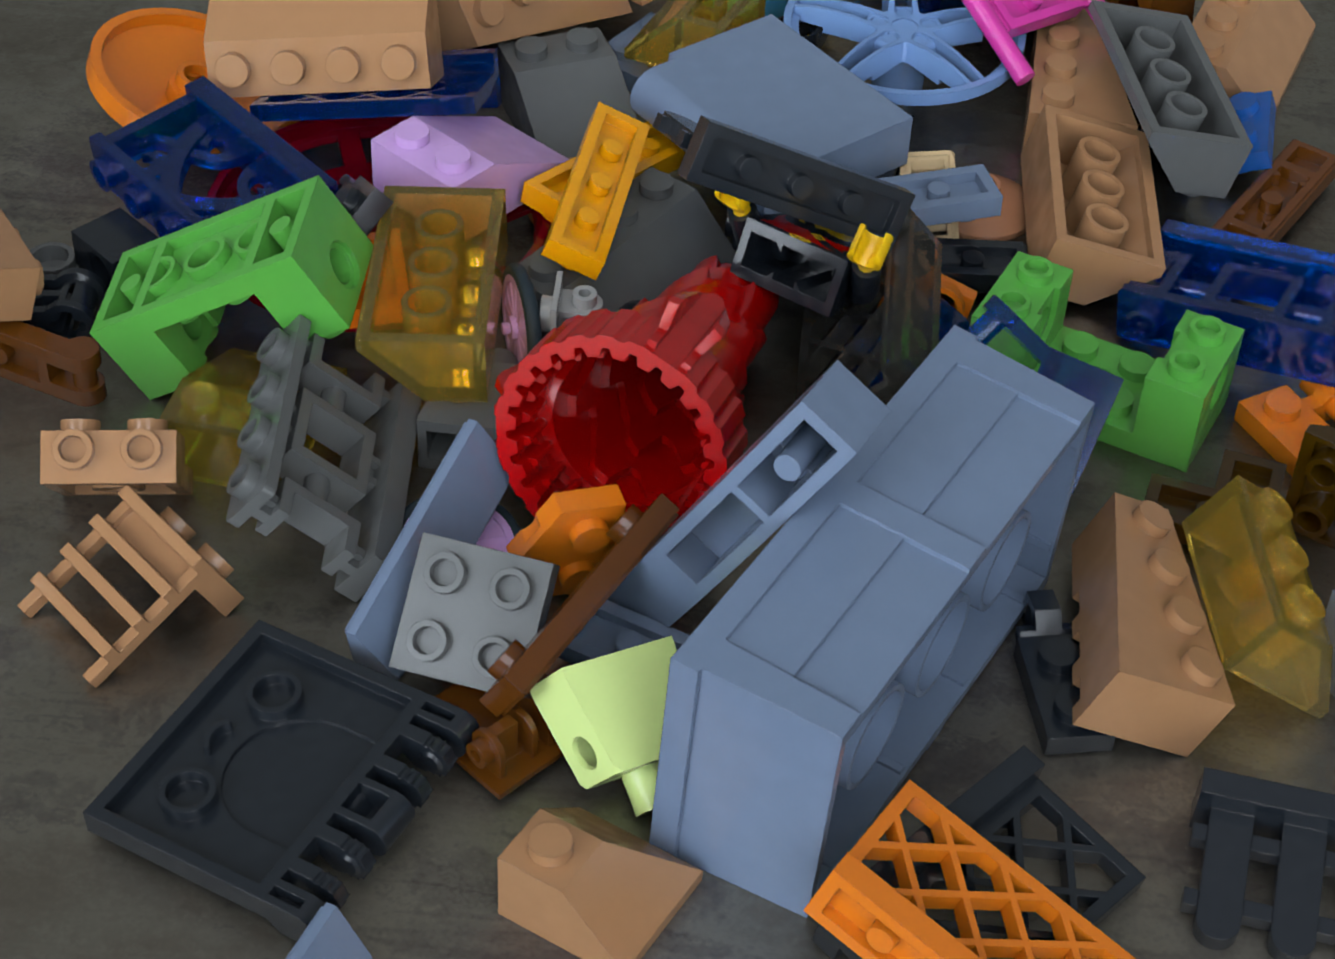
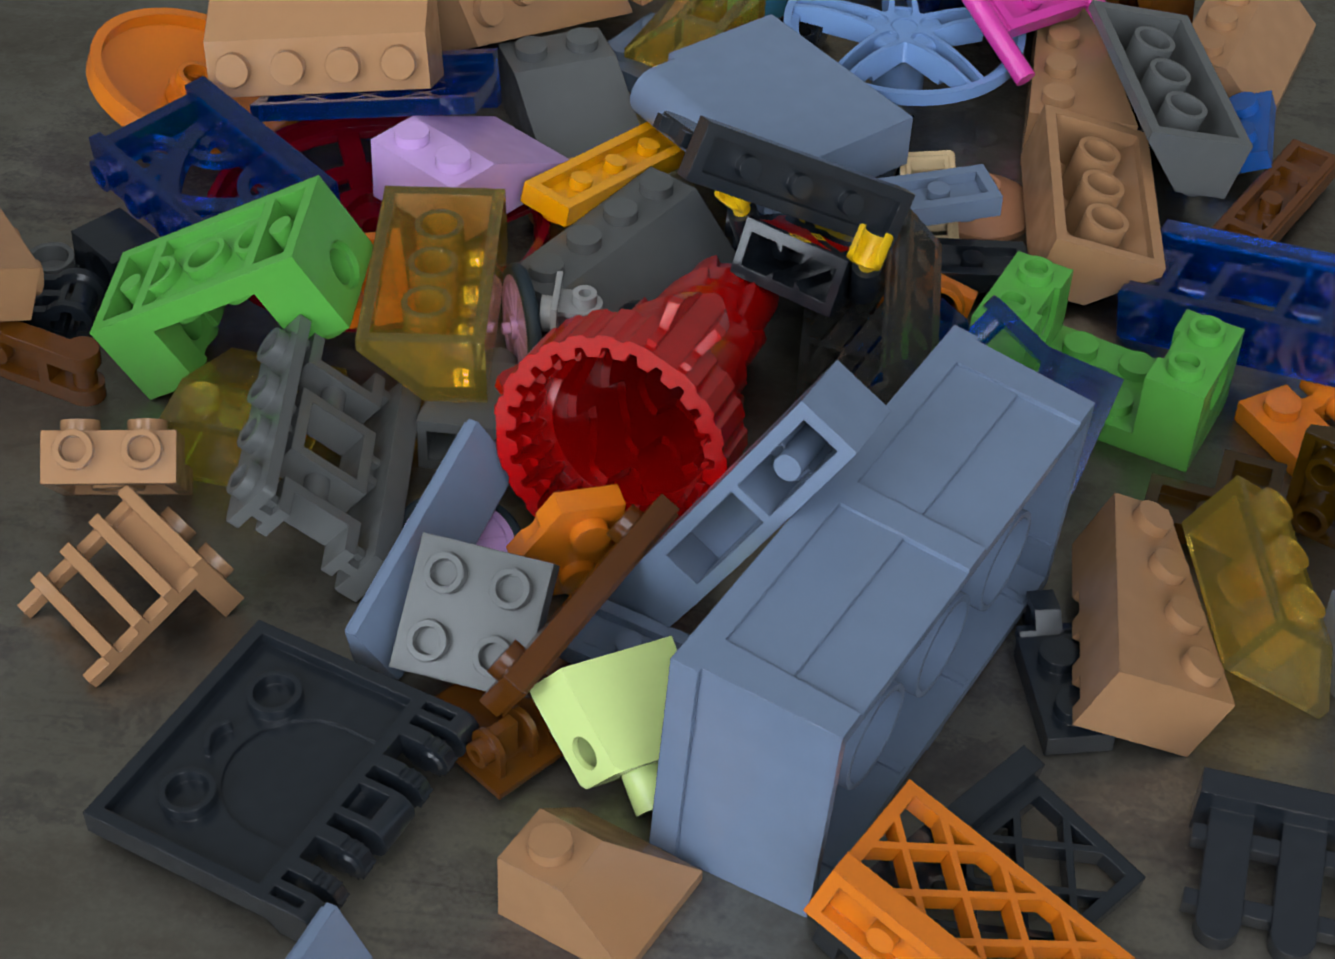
black plate [335,174,394,236] -> none
light orange plate [541,102,650,281] -> none

